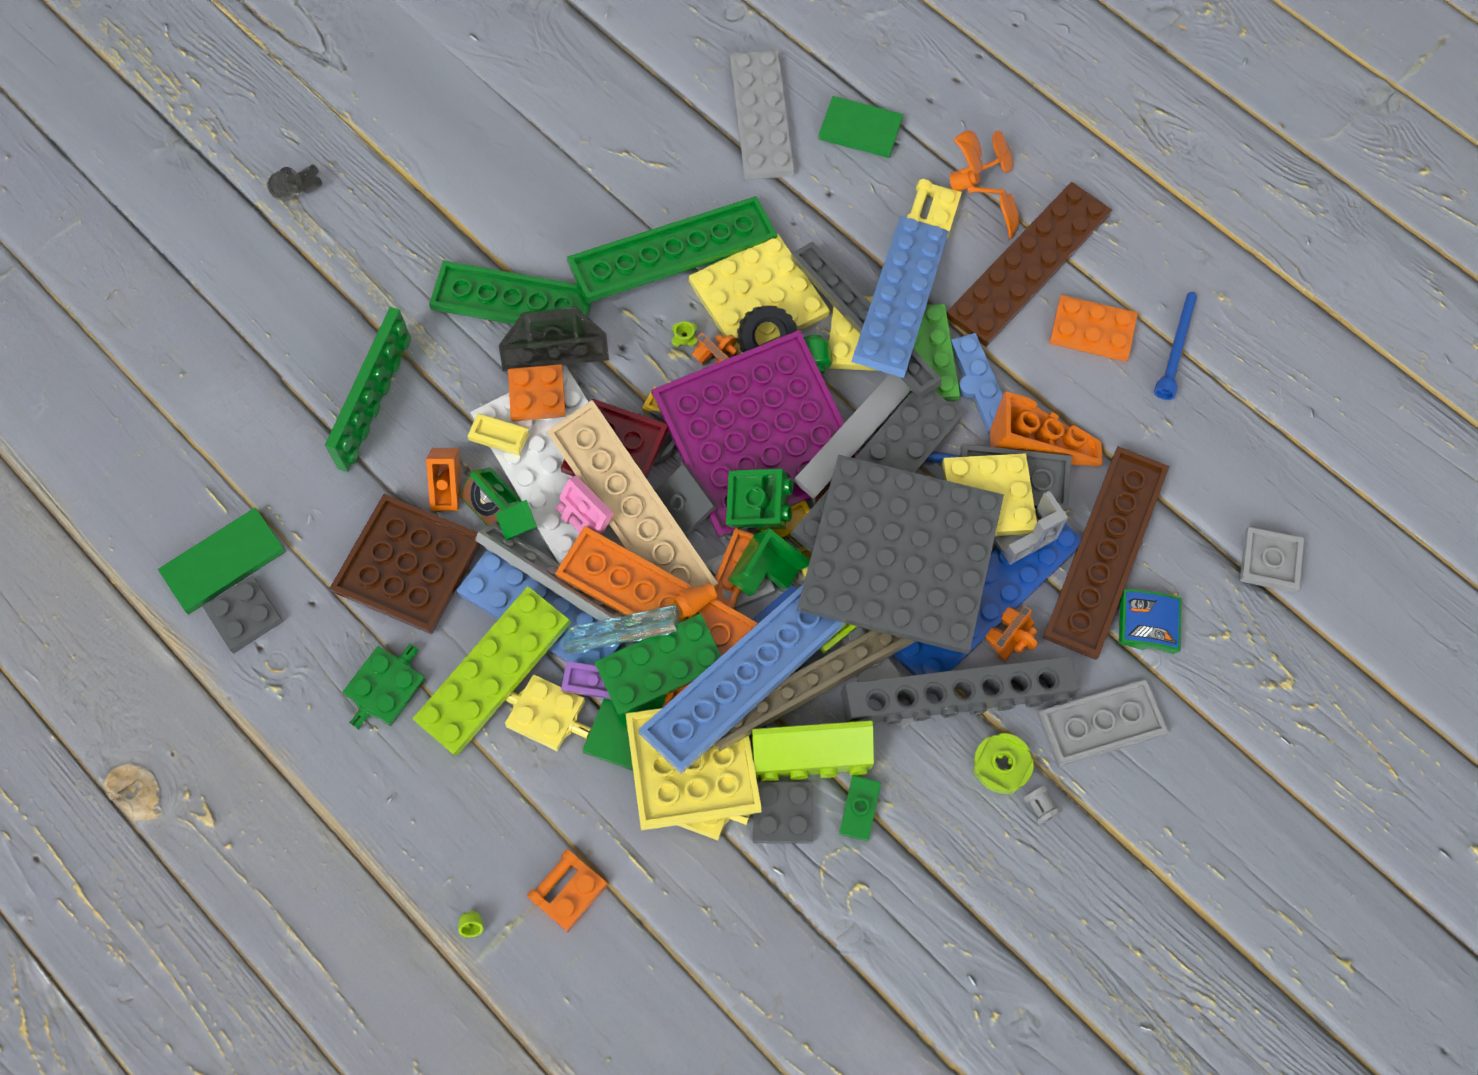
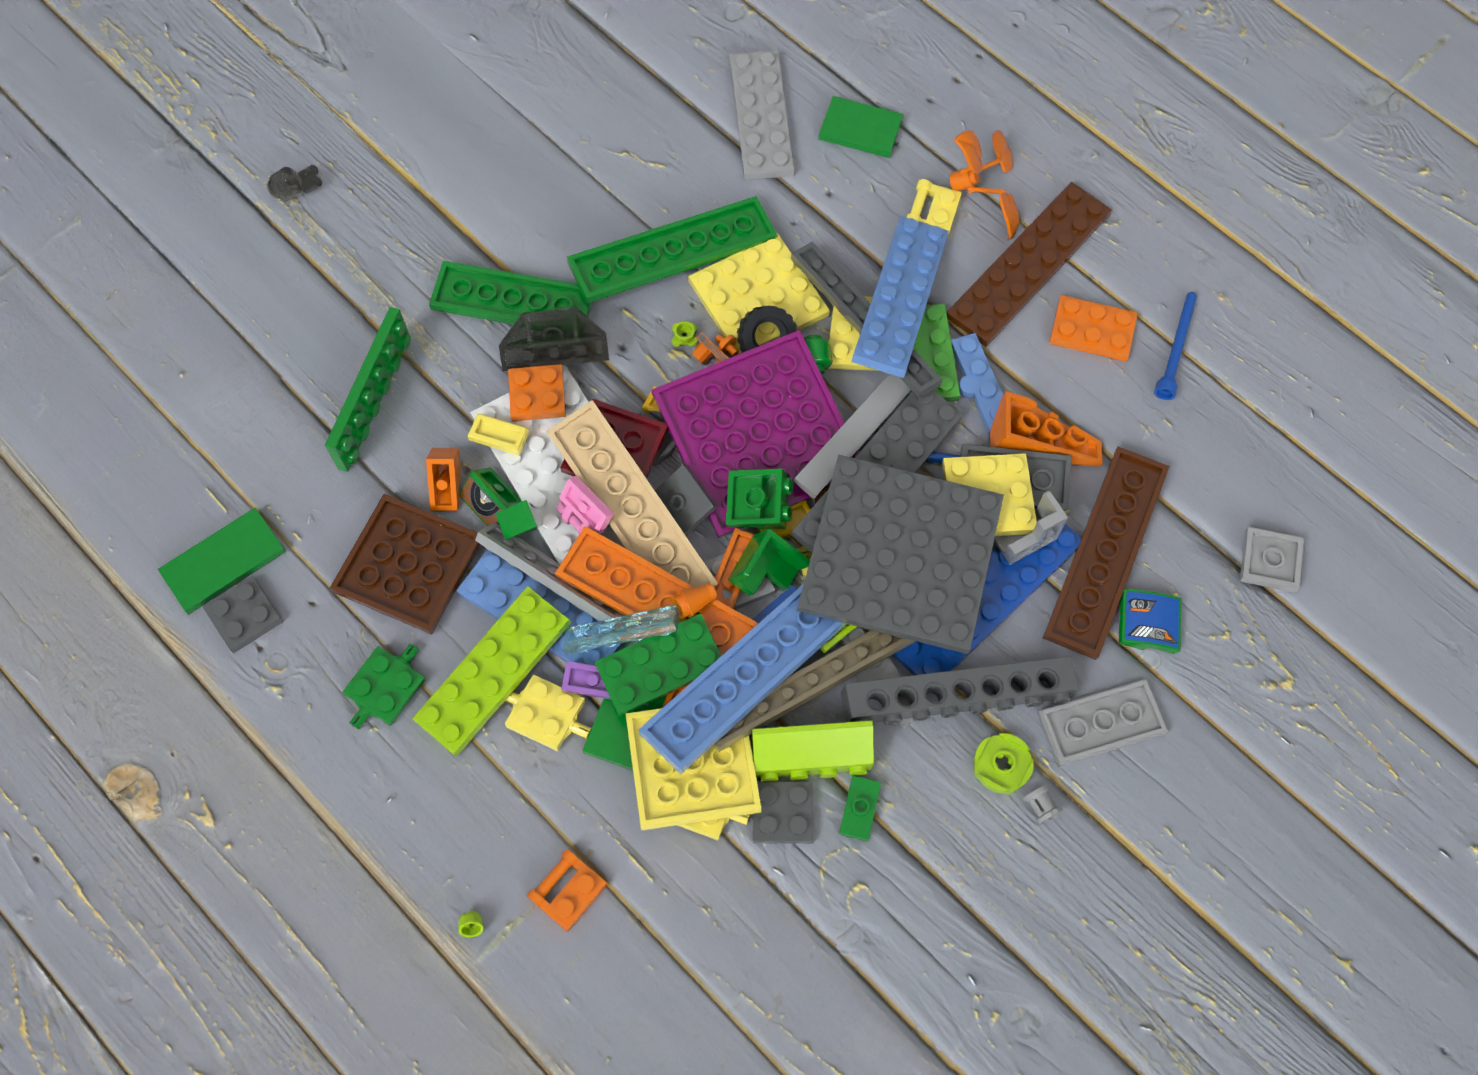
orange hips [986,606,1038,662] -> none

